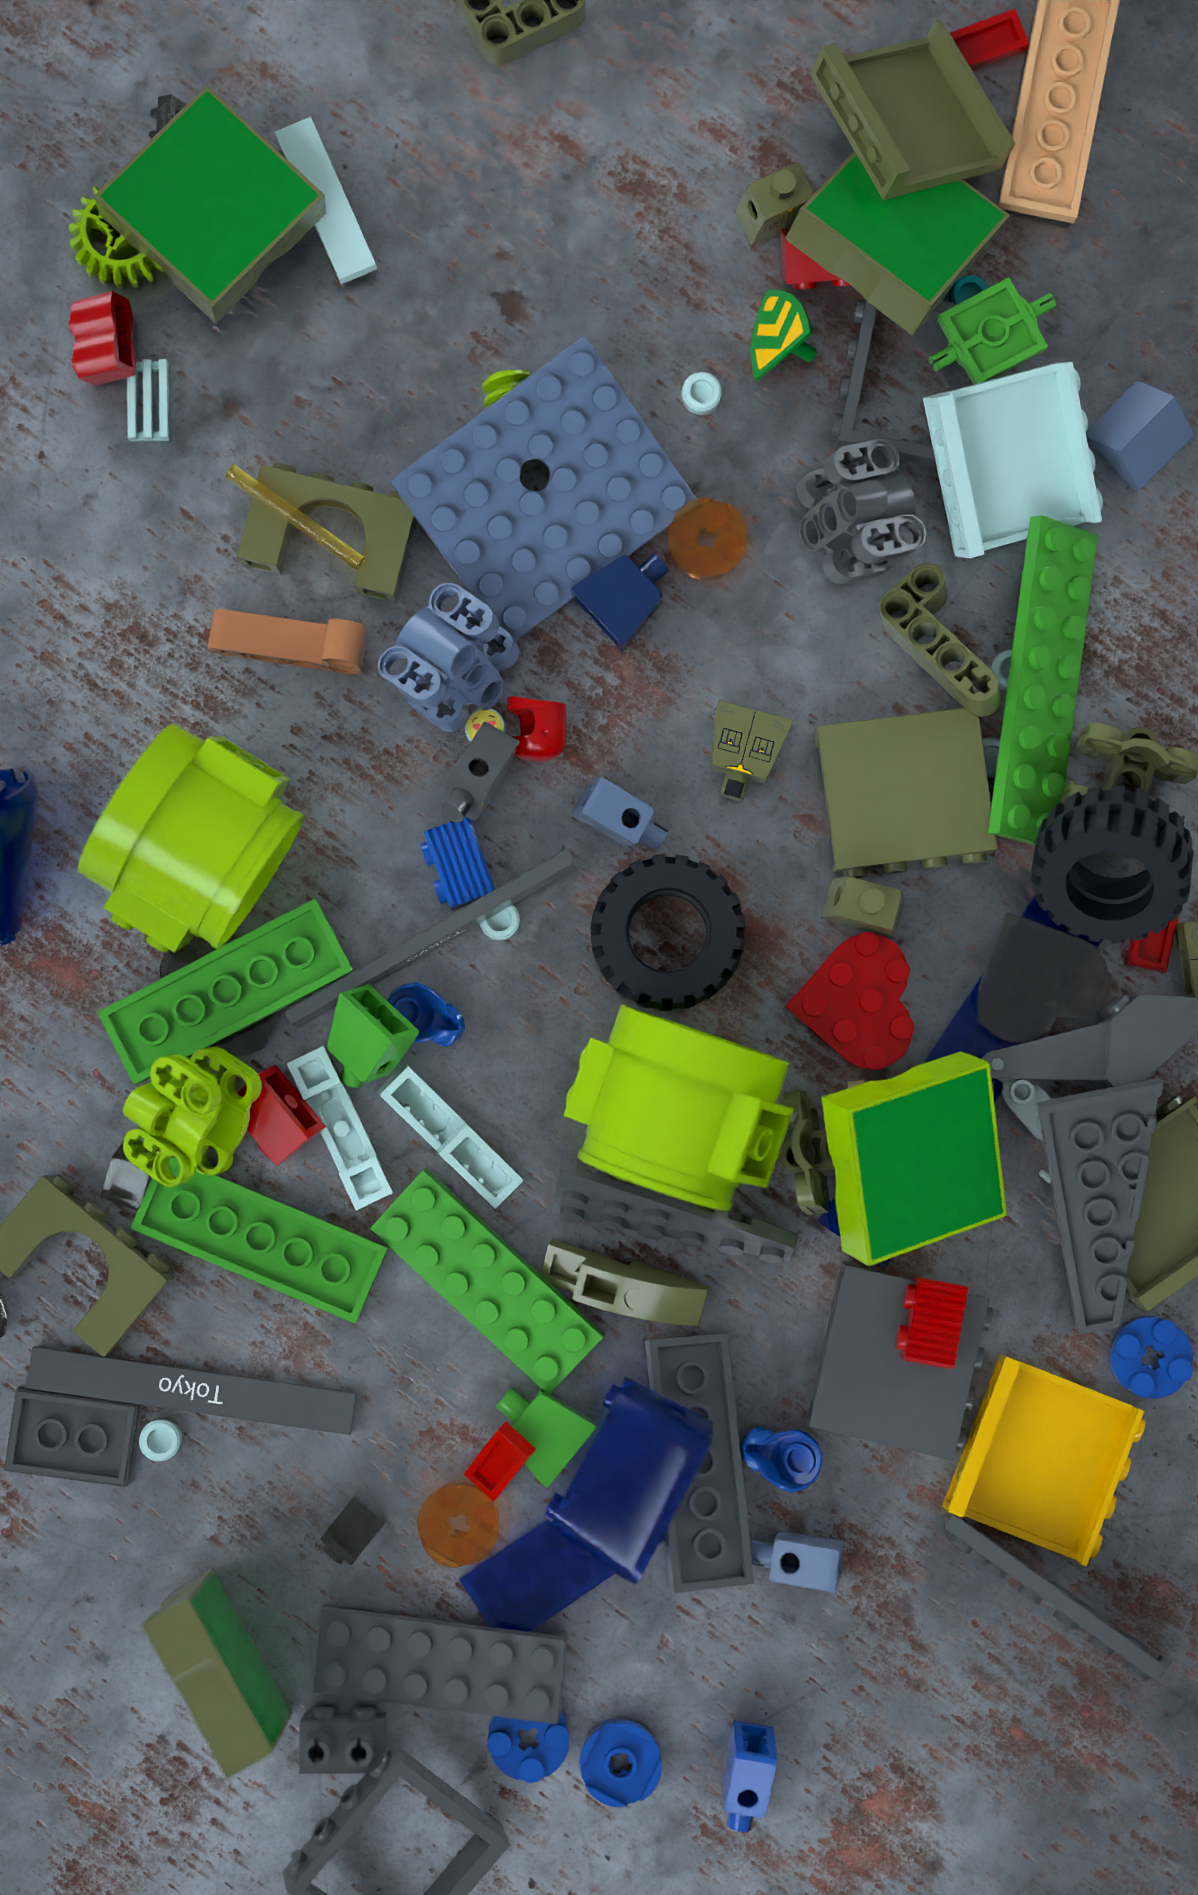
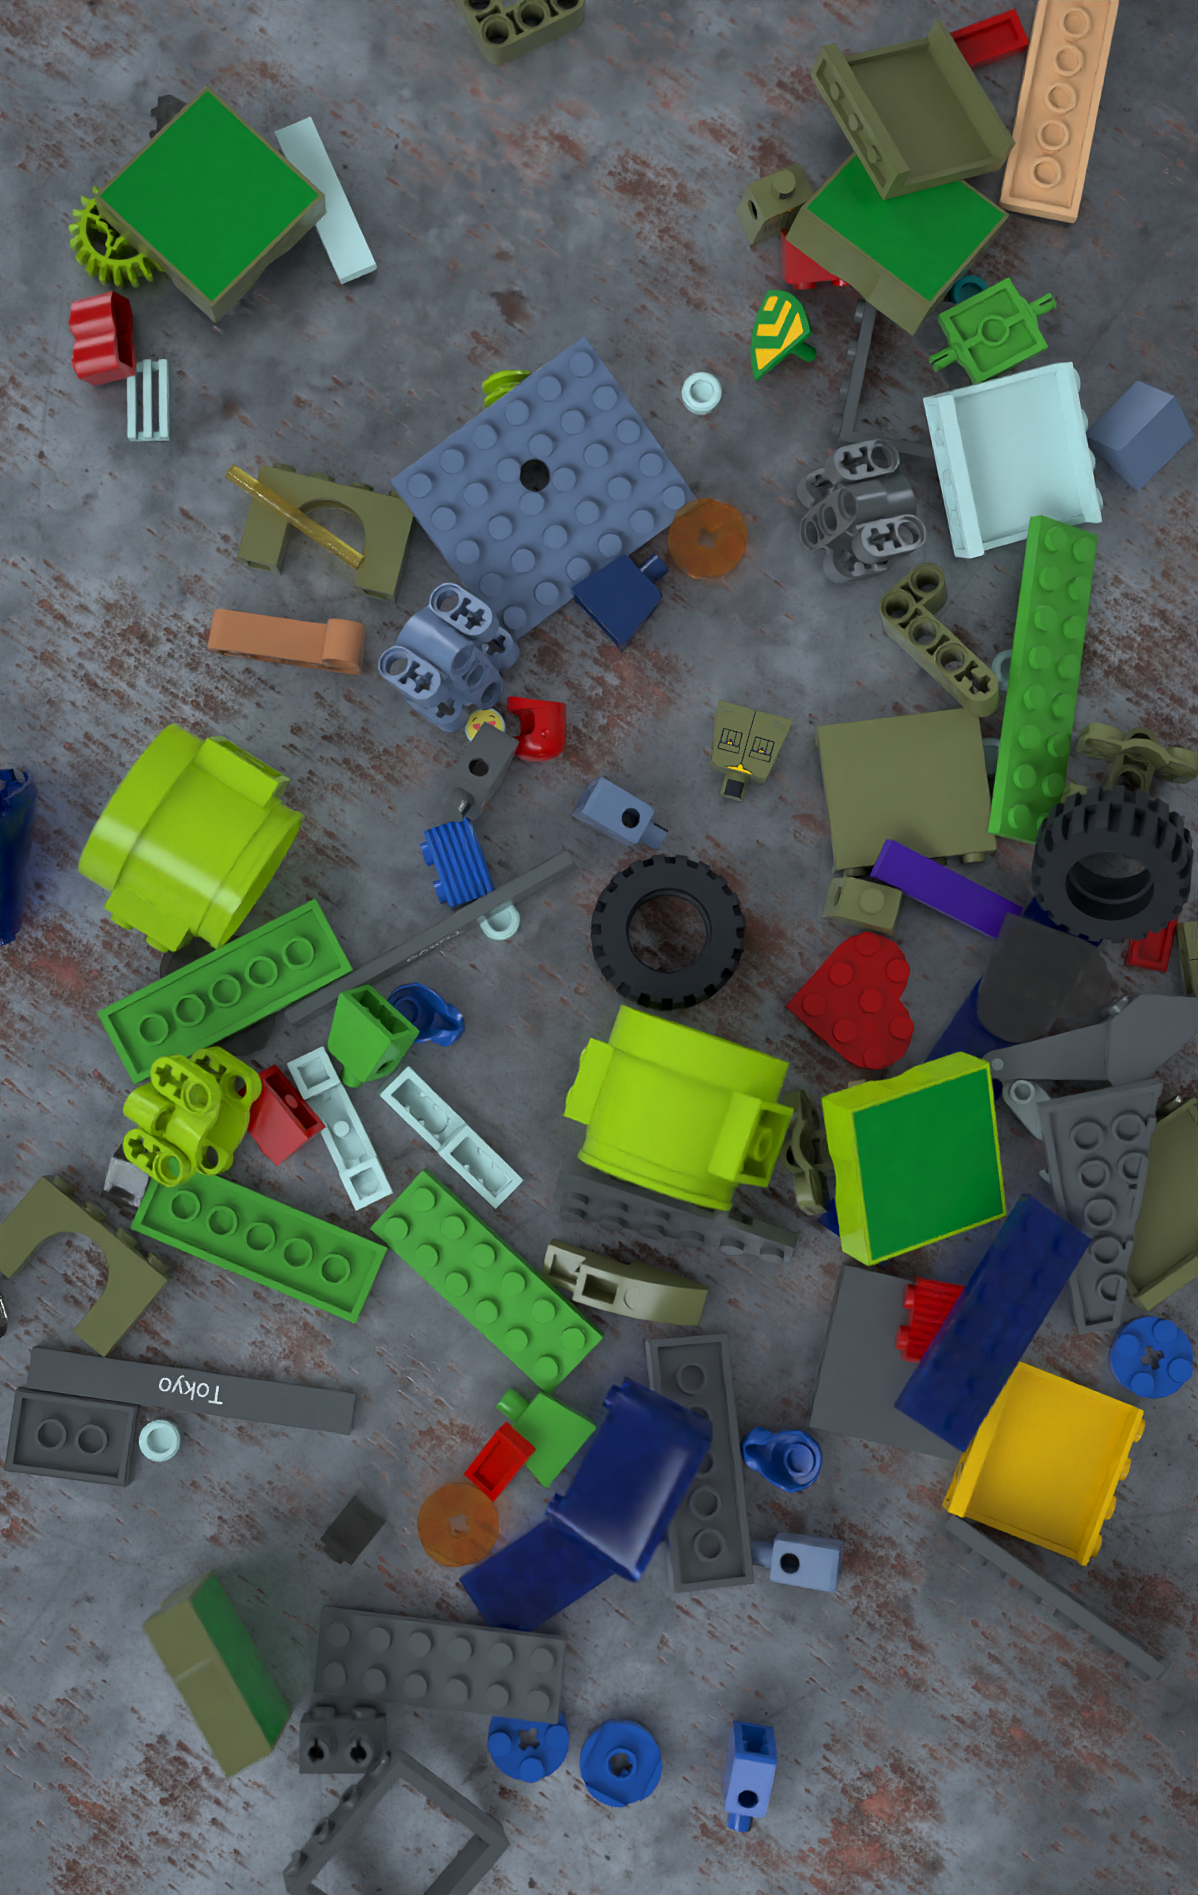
none -> dark purple tile [870,839,1023,944]
none -> clear blue plate [893,1194,1092,1453]

